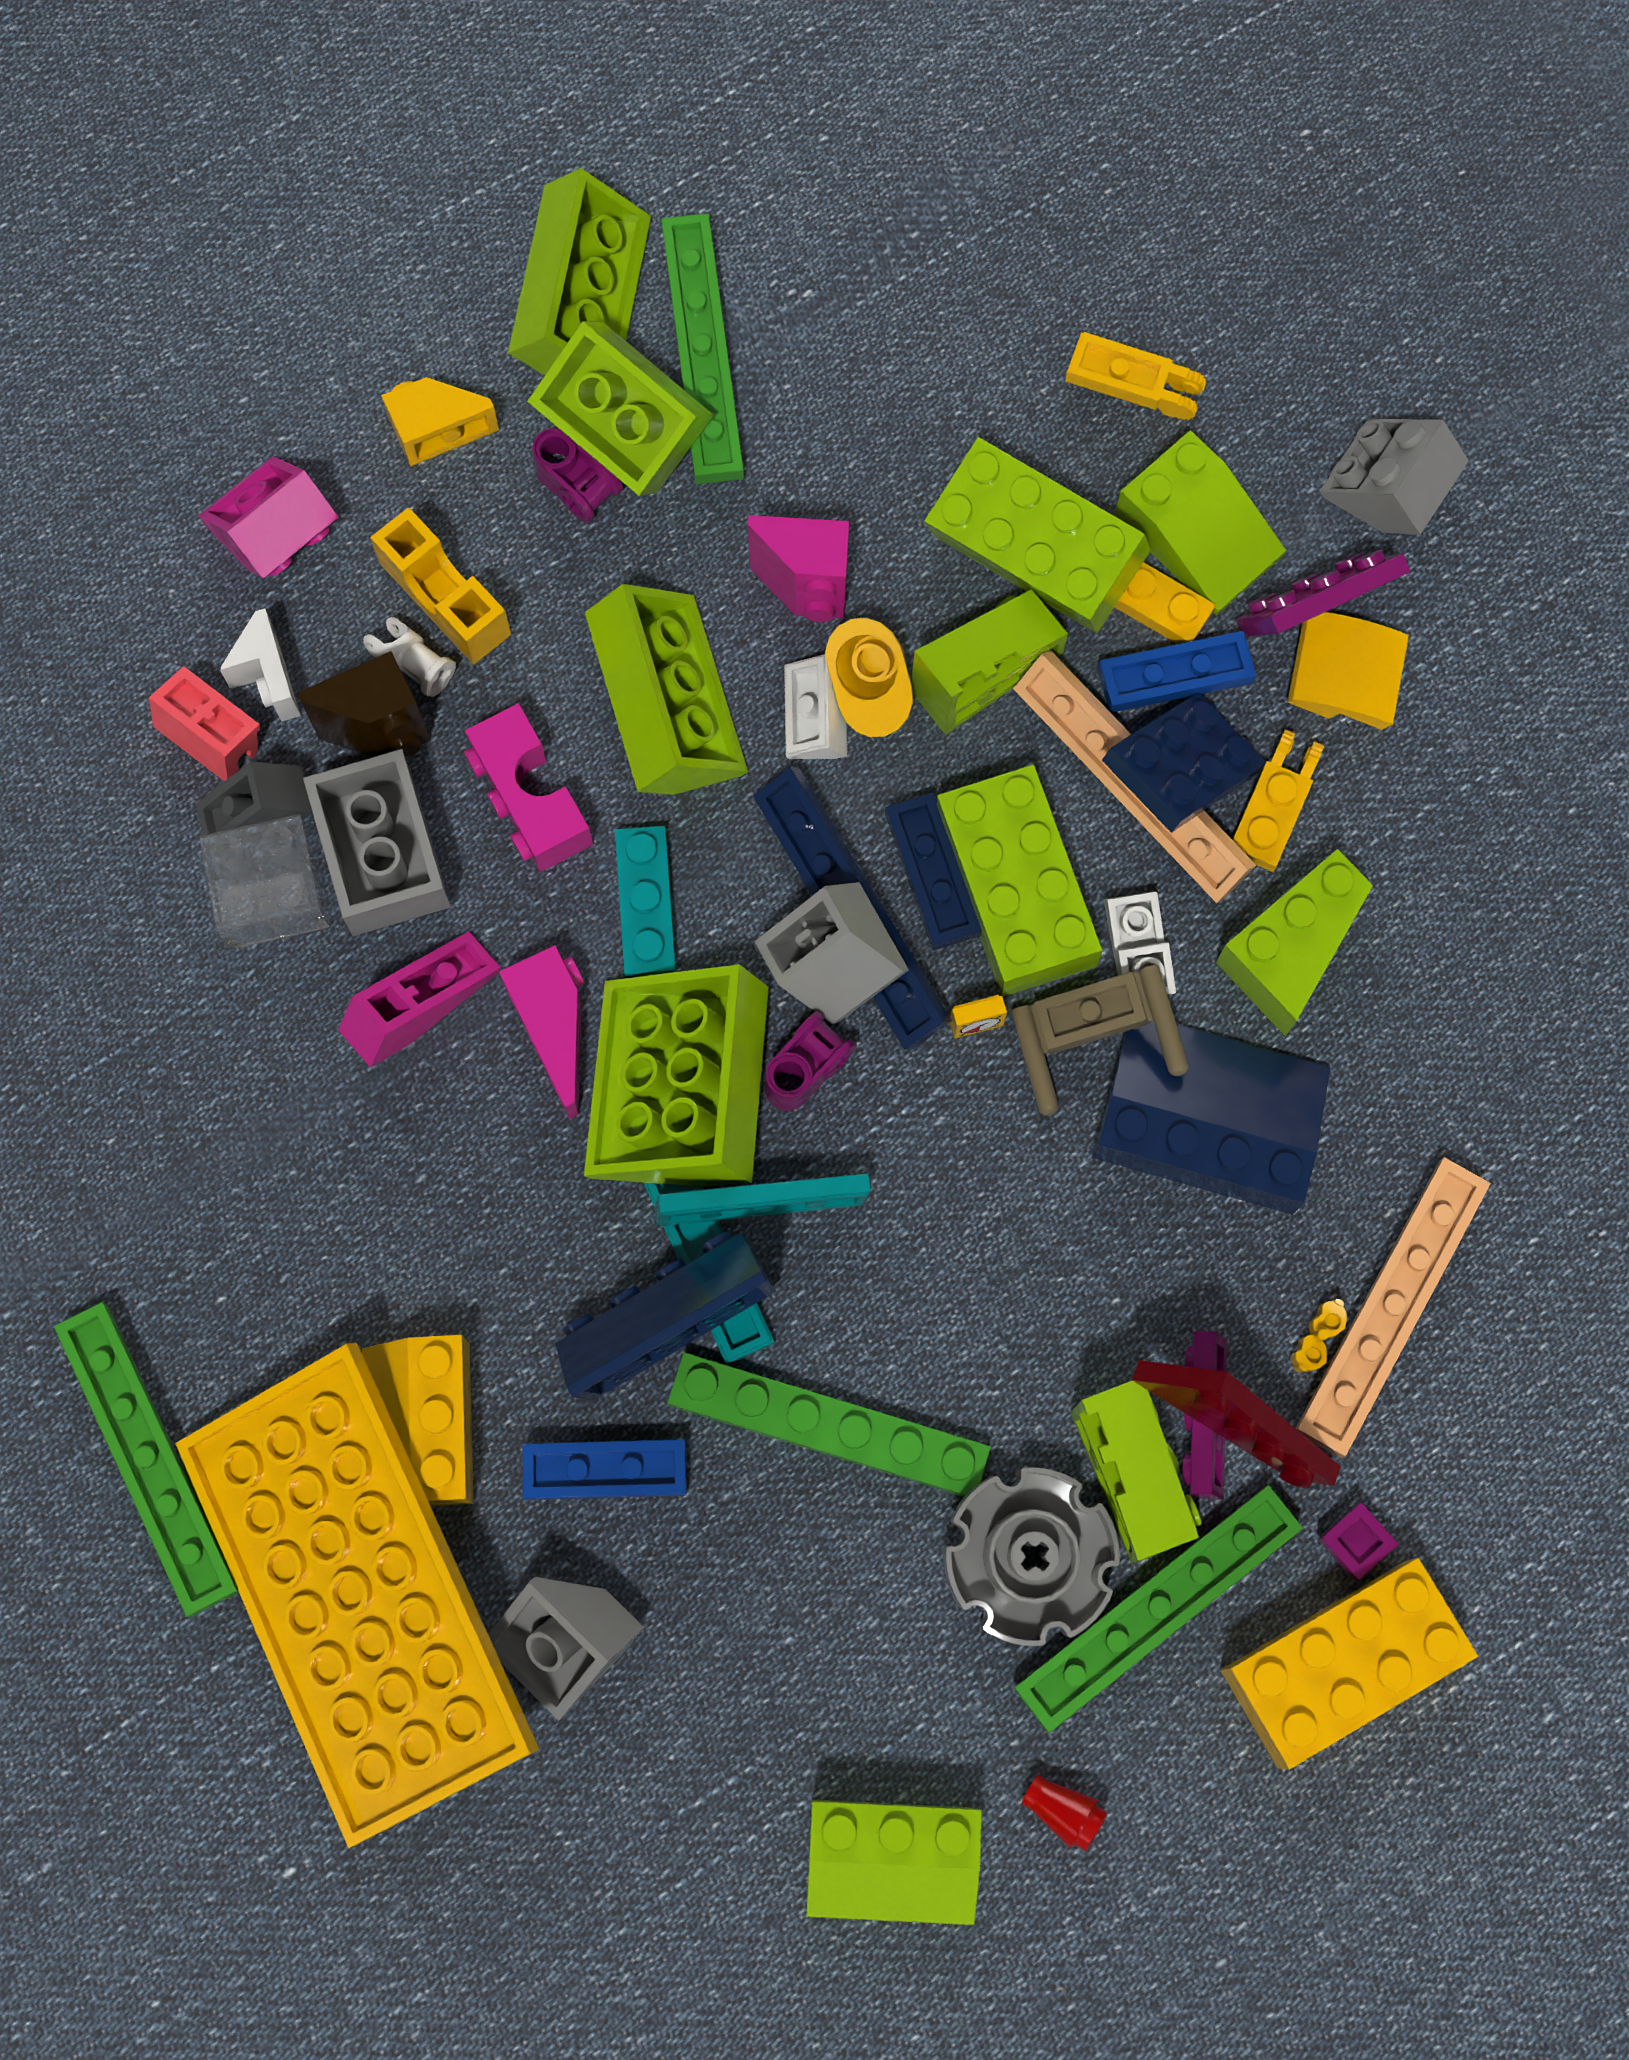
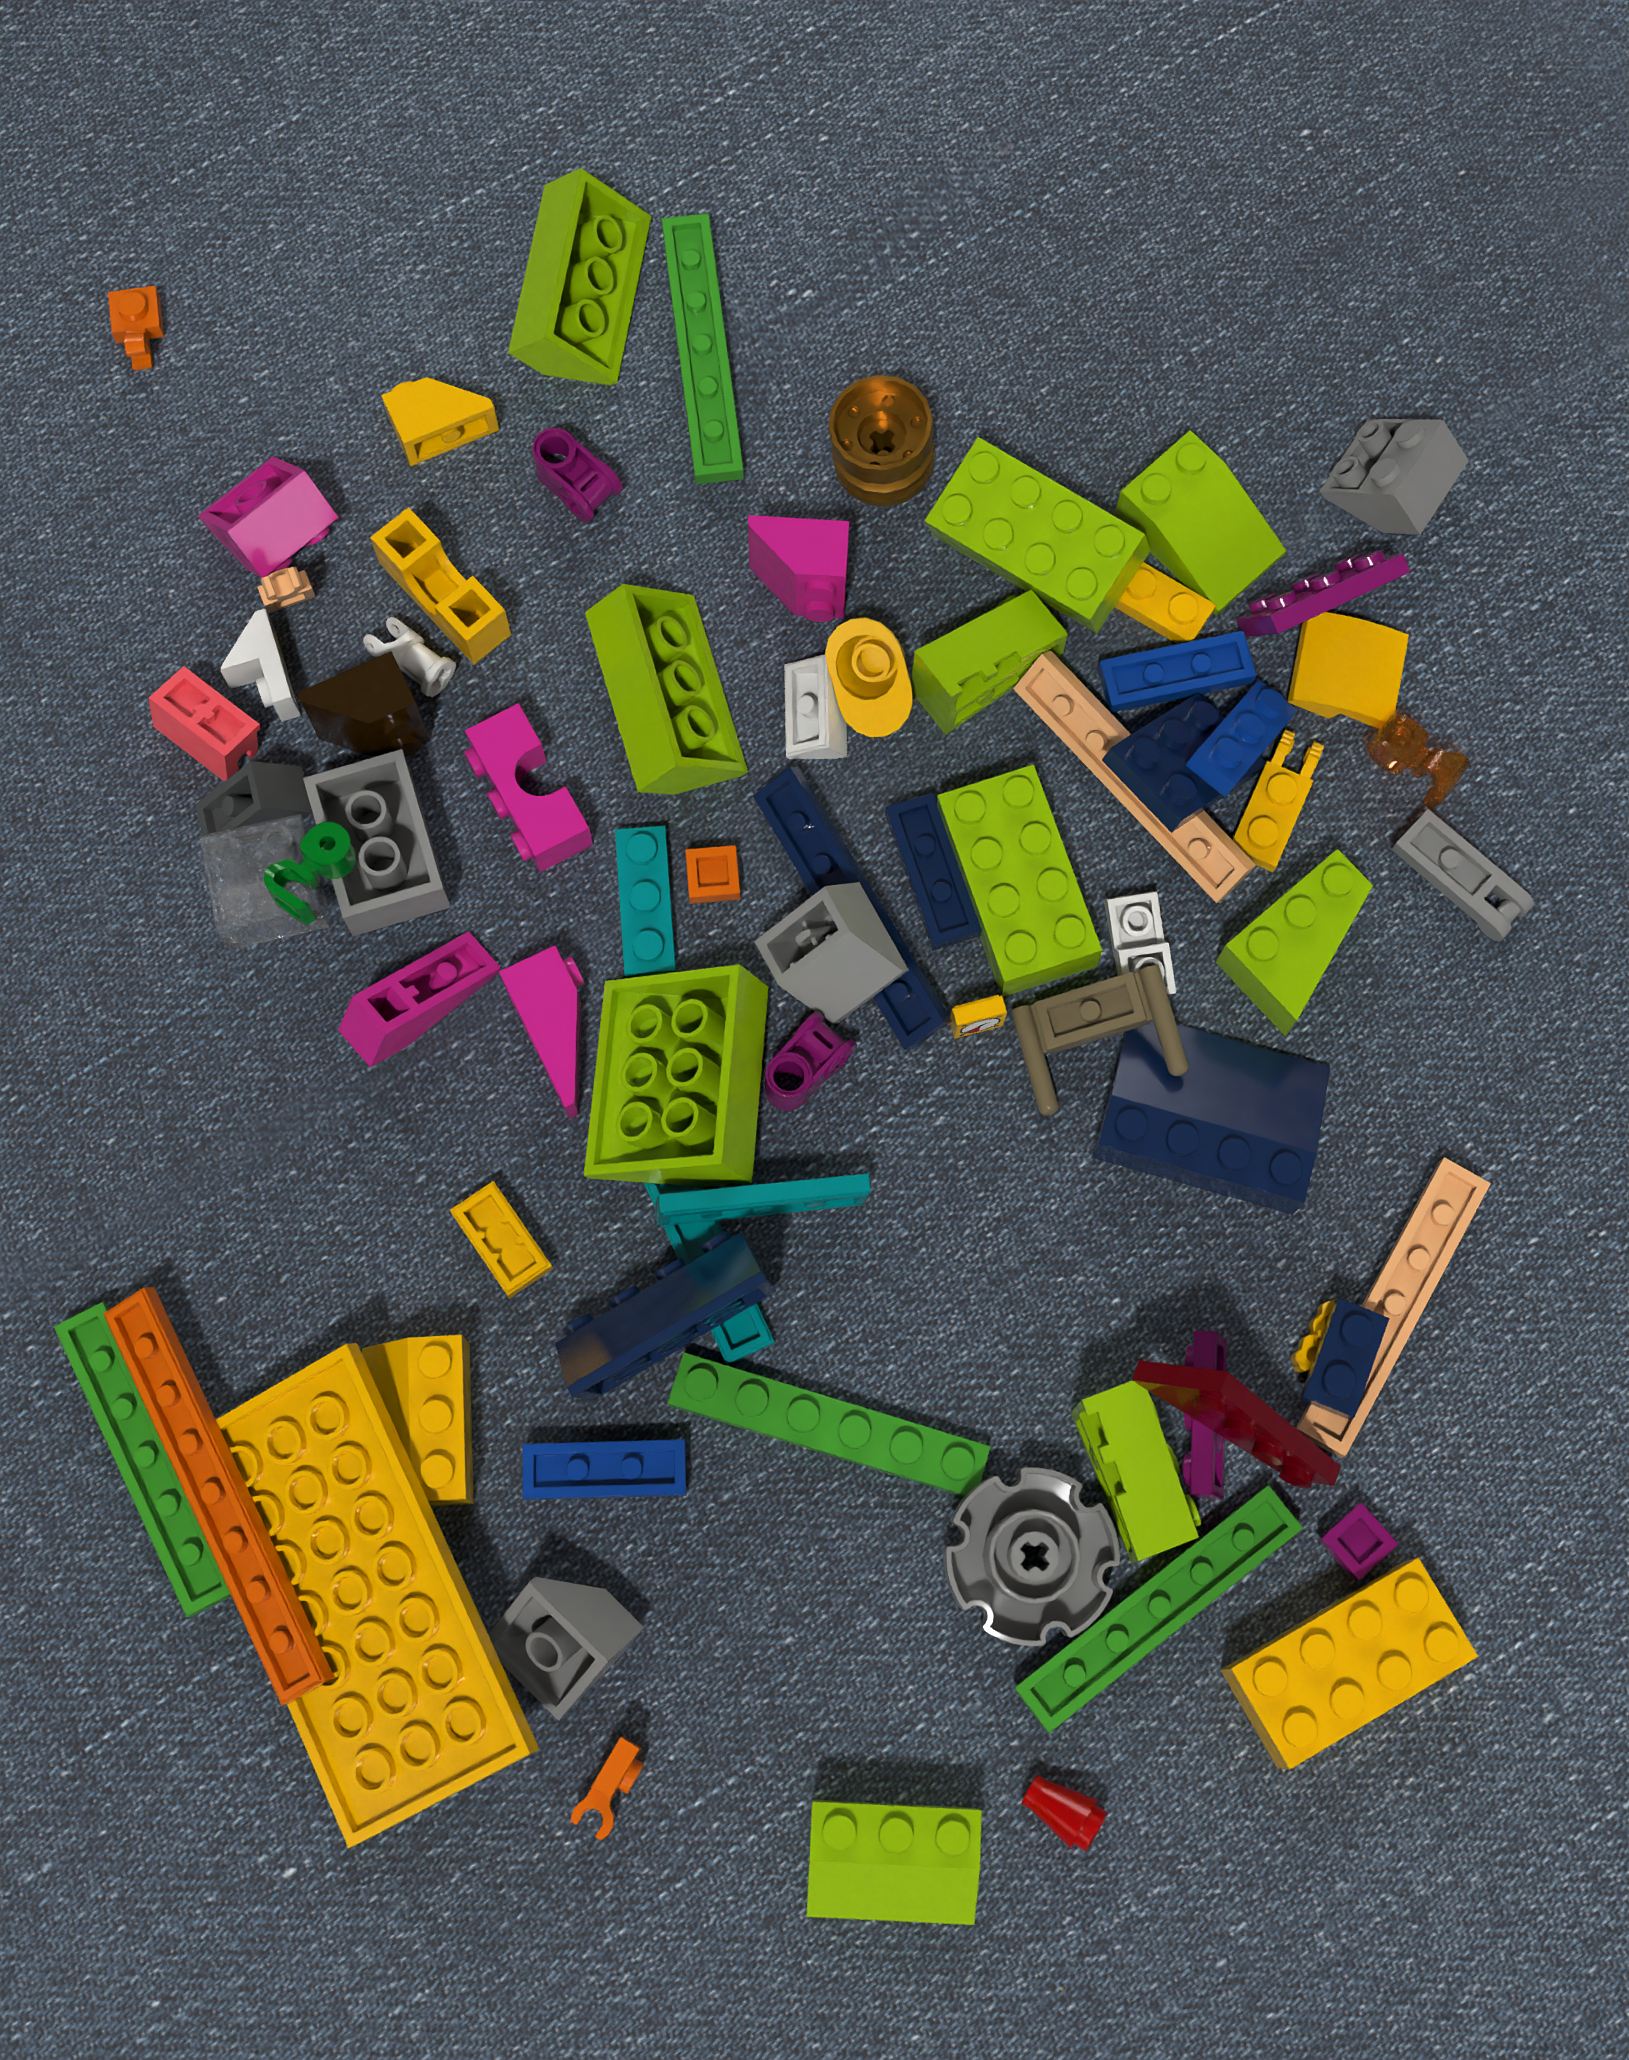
lime brick [527,321,714,496] -> none
yellow hinge [1065,332,1206,420] -> none
none -> orange tile [103,1287,335,1706]
none -> orange plate [108,285,164,371]
none -> light nougat plate [257,567,316,613]
none -> green leg [264,822,357,925]
none -> yellow plate [449,1181,553,1299]
none -> orange plate [571,1737,645,1840]
none -> orange plate [685,845,740,904]
none -> pearl gold wheel [828,375,935,507]
none -> blue plate [1186,679,1298,797]
none -> dark blue plate [1299,1298,1390,1420]
none -> clear orange leg [1367,714,1470,809]
none -> light grey plate [1391,809,1534,942]

